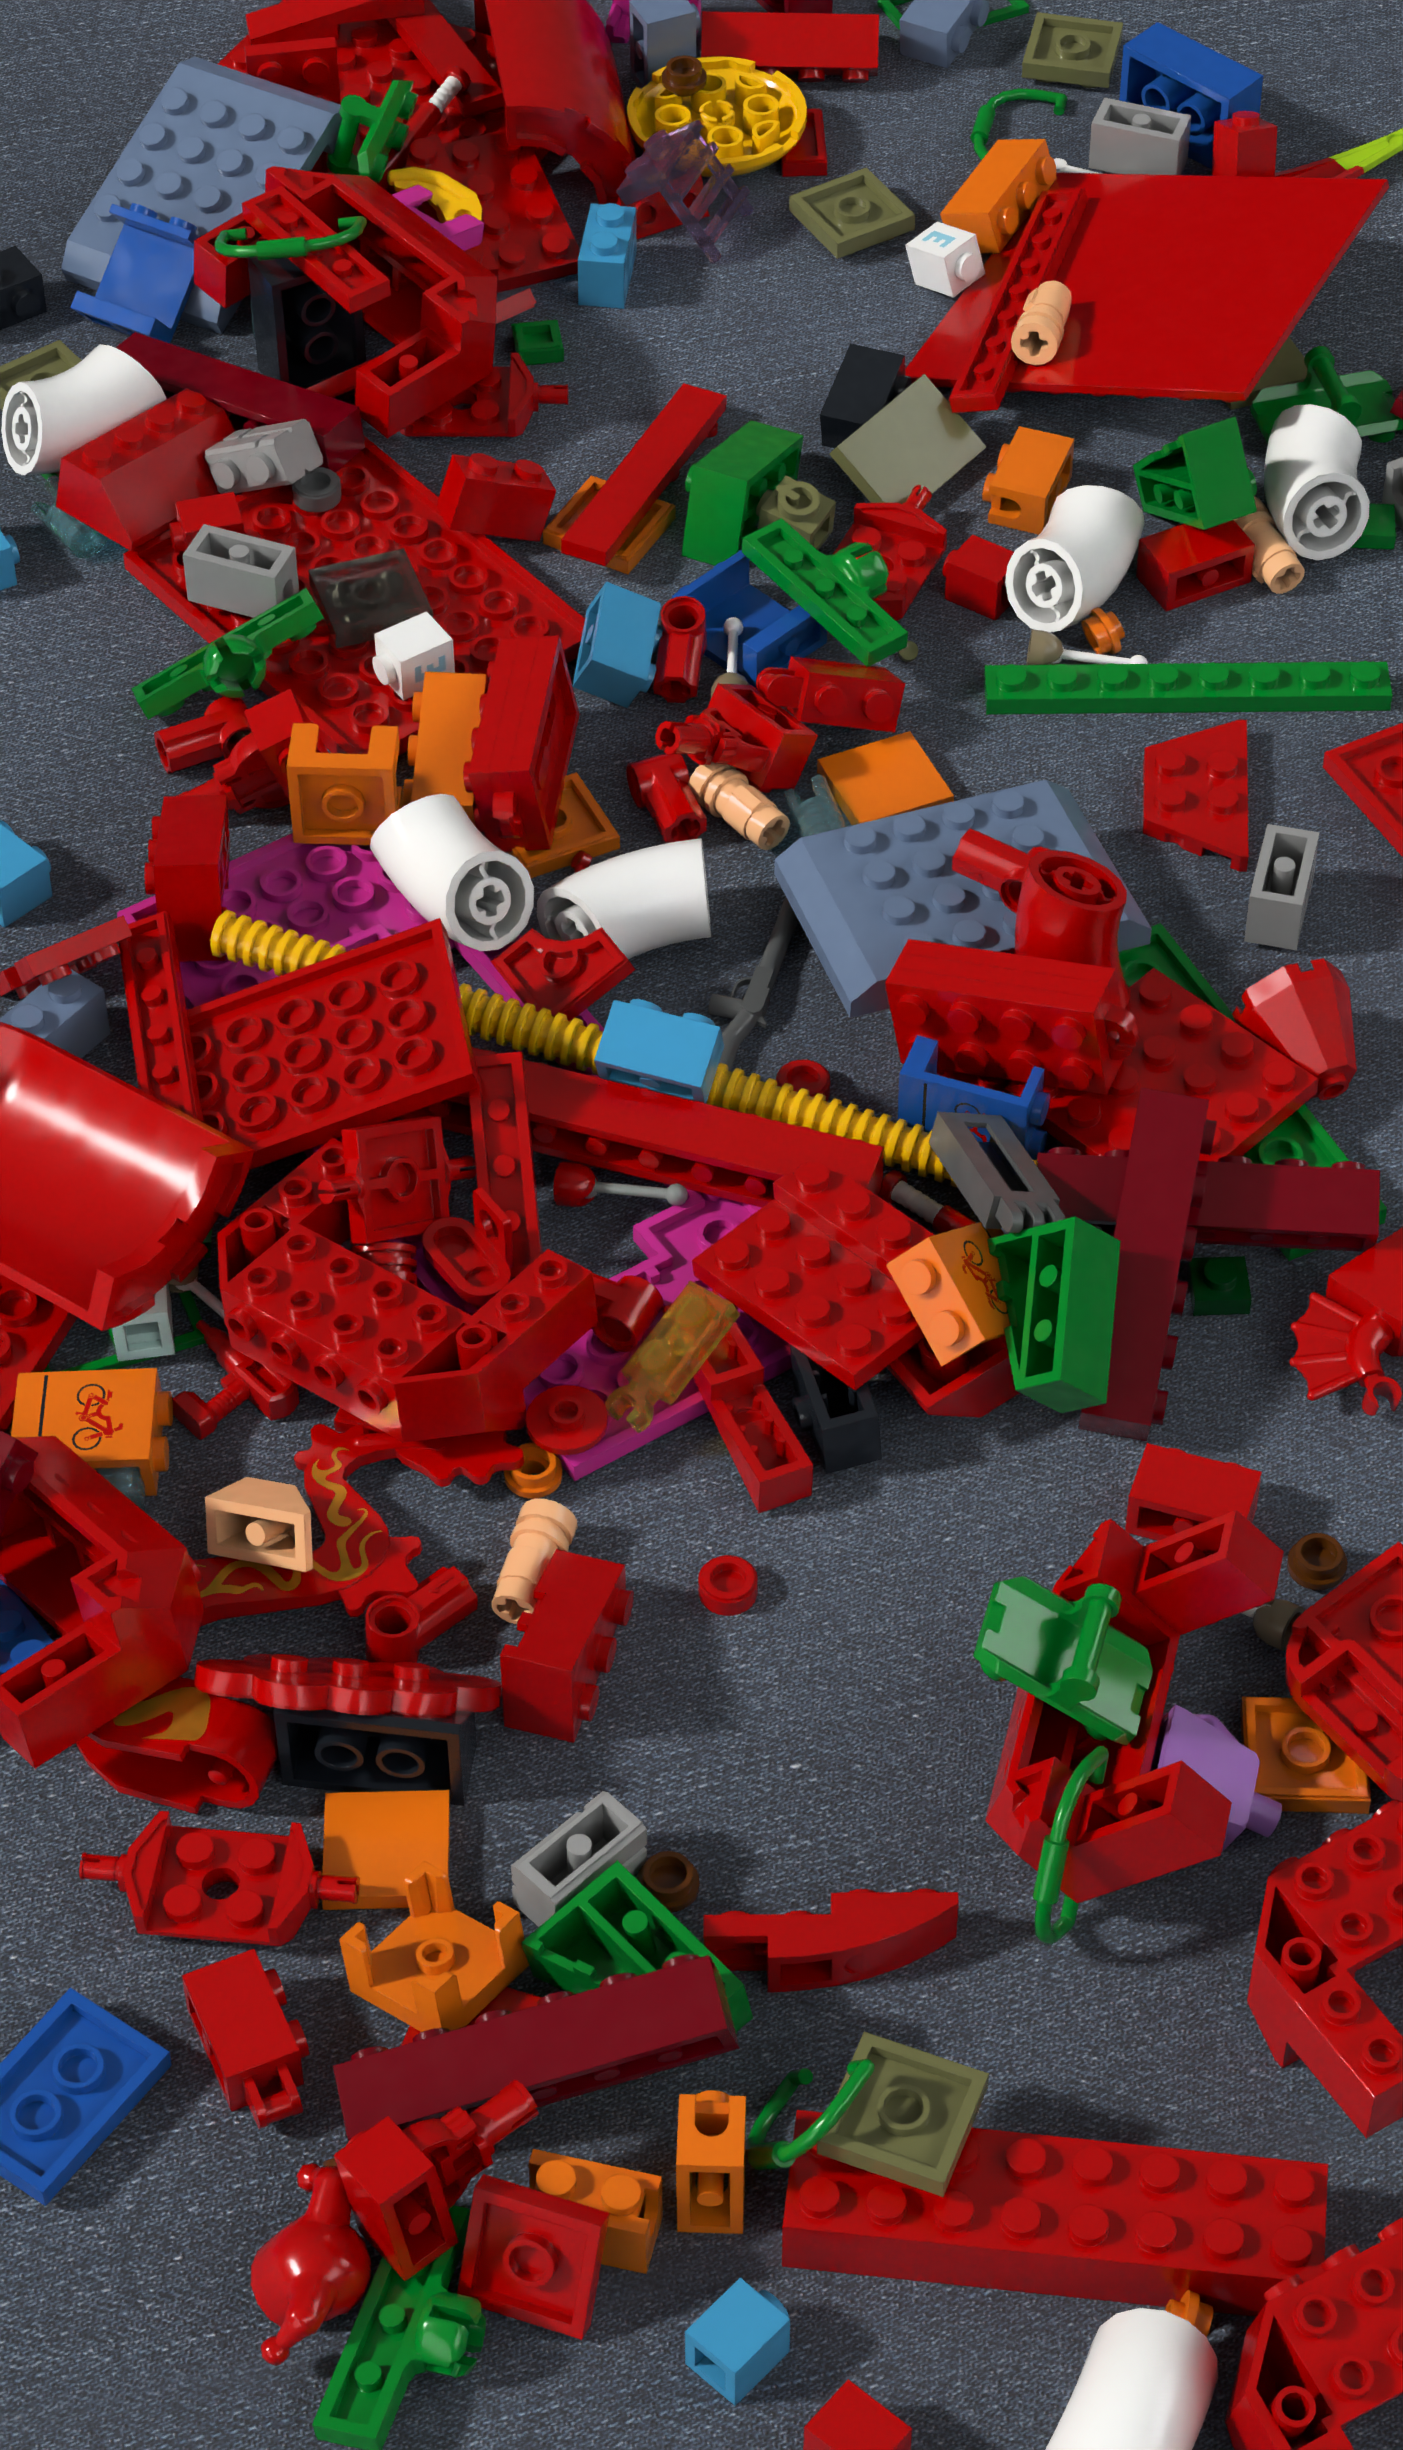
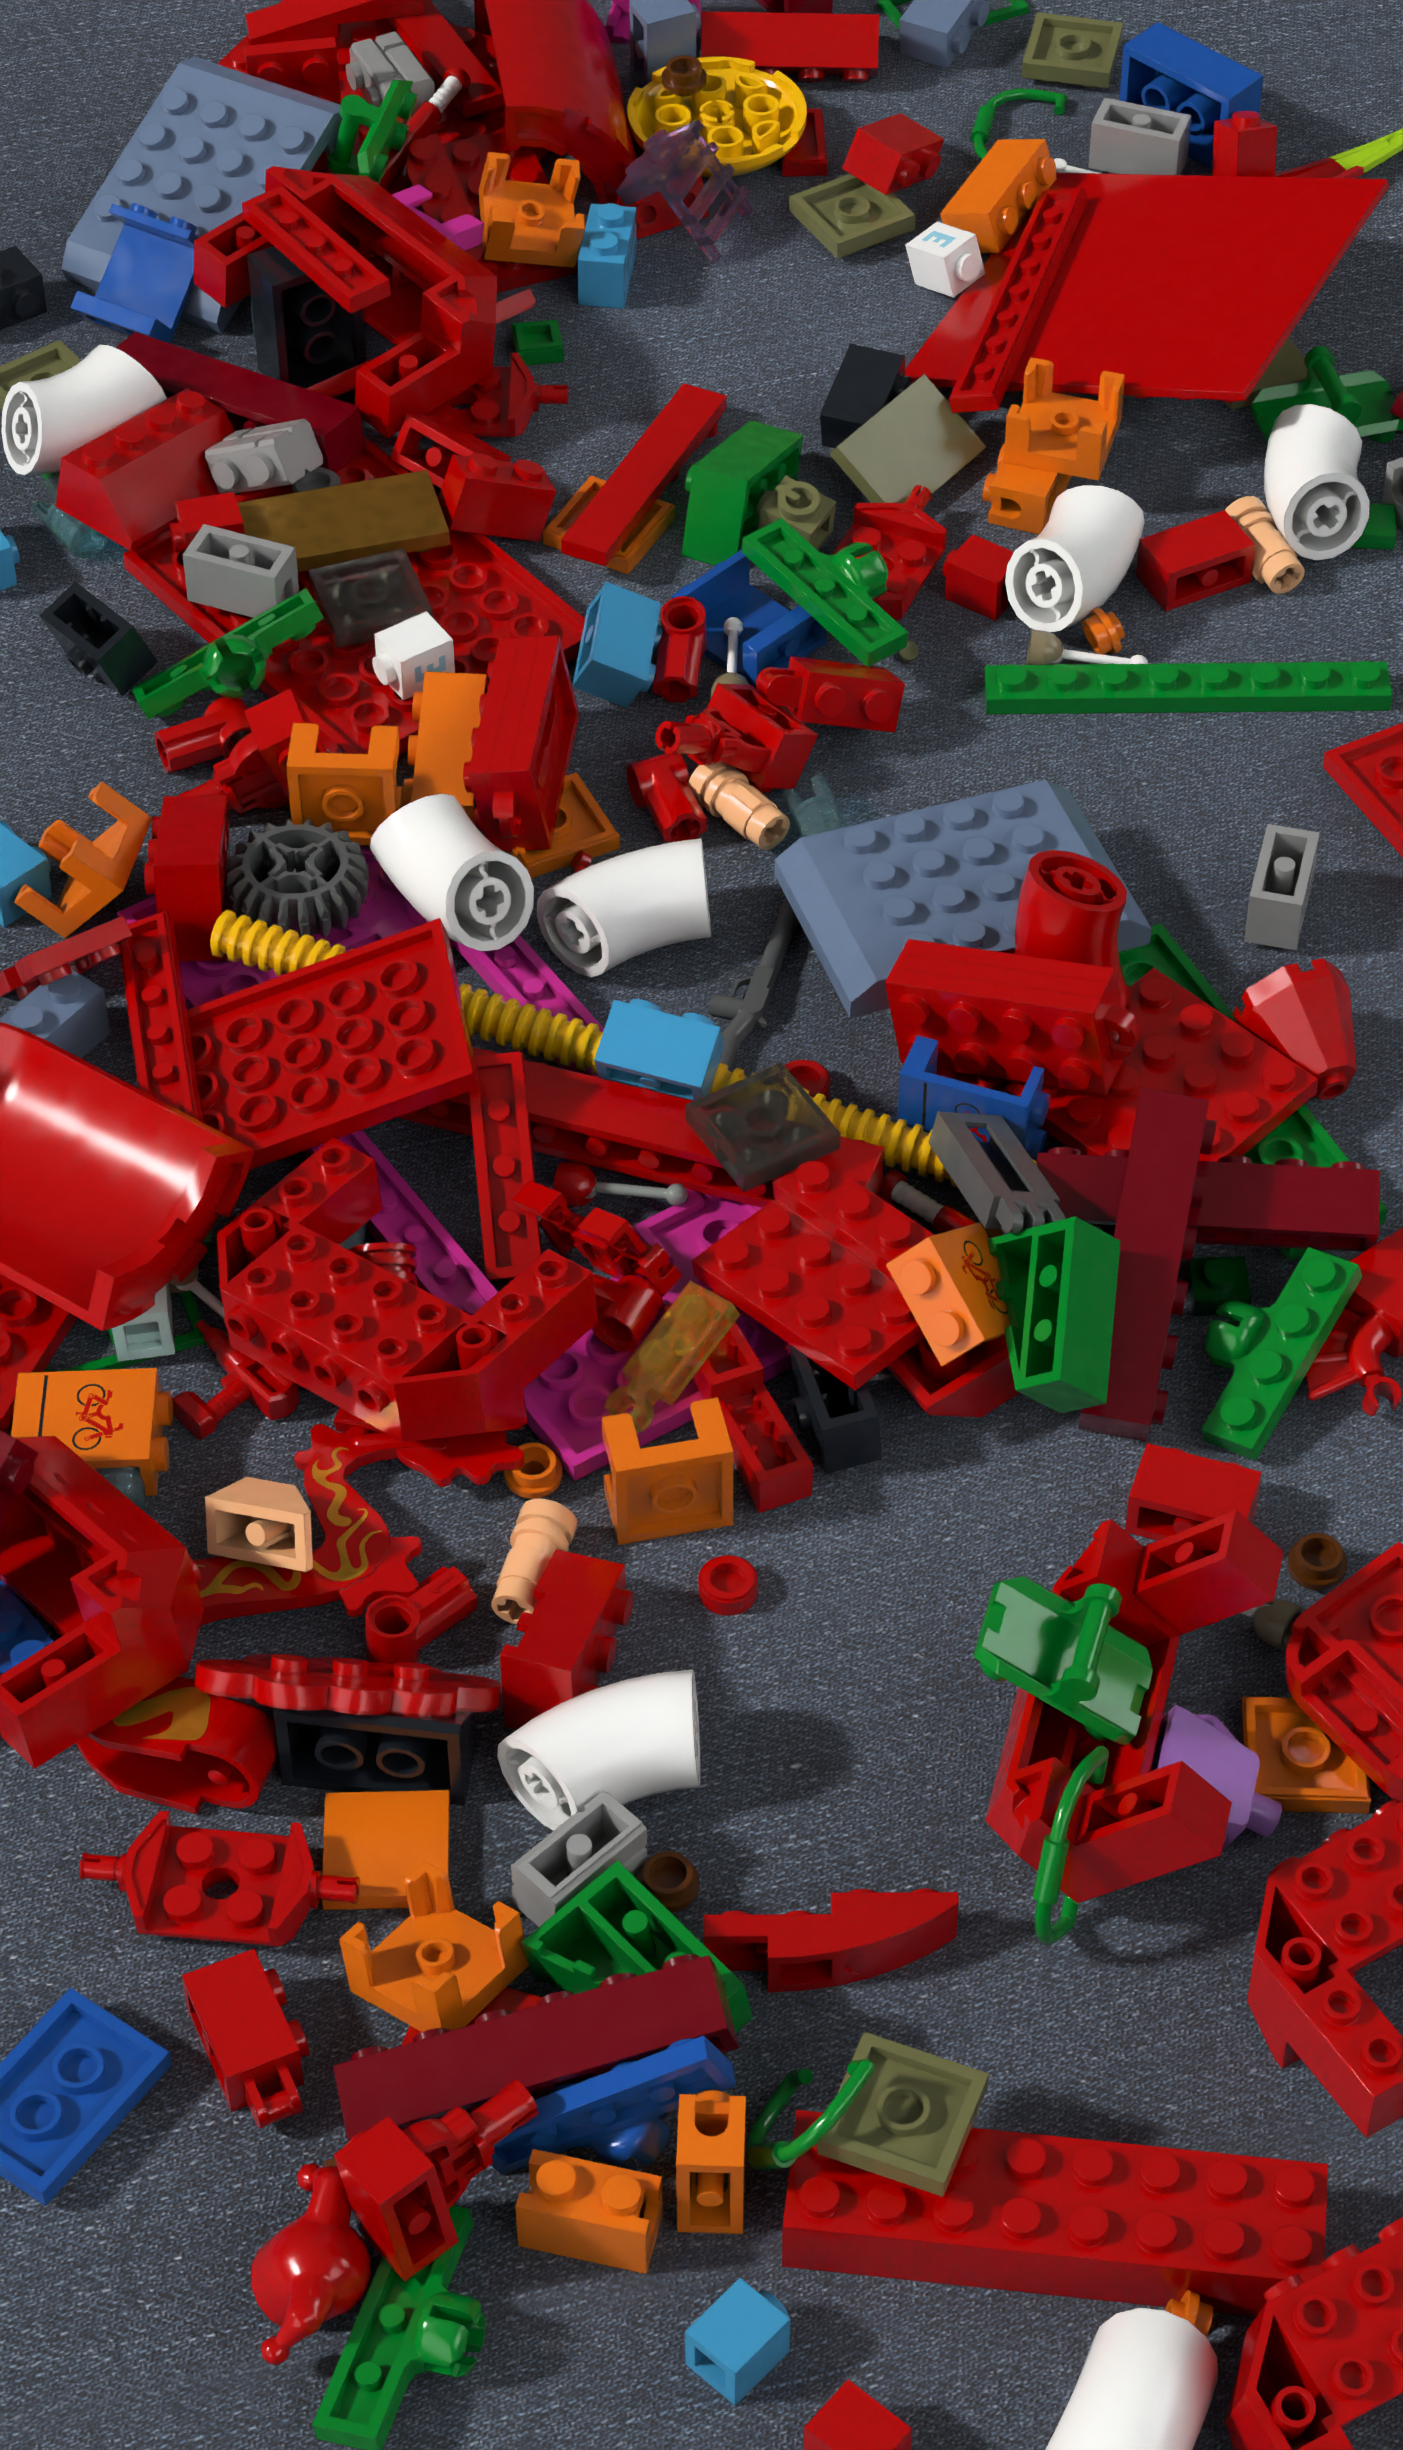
green piece [215,216,367,261] -> none
red plate [318,1116,476,1244] -> none
yellow piece [387,166,482,223] -> none
red bracket [422,1187,514,1307] -> none
red plate [457,2174,610,2340] -> none
red tile [490,927,636,1022] -> none
red piece [526,1385,608,1455] -> none
orange tile [817,731,954,825] -> none
red piece [952,828,1050,914] -> none
light nougat axle [1011,281,1072,365] -> none
green wedge [1133,416,1257,530] -> none
red wing [1143,719,1249,872] -> none
none -> orange panel [14,782,152,938]
none -> black brick [39,582,158,696]
none -> dark grey gear [225,818,369,939]
none -> pearl gold tile [238,470,450,572]
none -> light grey brick [346,31,435,124]
none -> red brick [390,414,512,488]
none -> orange panel [479,152,585,268]
none -> blue plate [491,2035,736,2175]
none -> white brick [497,1669,701,1831]
none -> red piece [512,1180,682,1297]
none -> orange panel [602,1397,733,1545]
none -> clear smoke plate [685,1062,841,1192]
none -> red brick [842,113,944,195]
none -> orange panel [1004,357,1125,481]
none -> green plate [1201,1247,1362,1461]

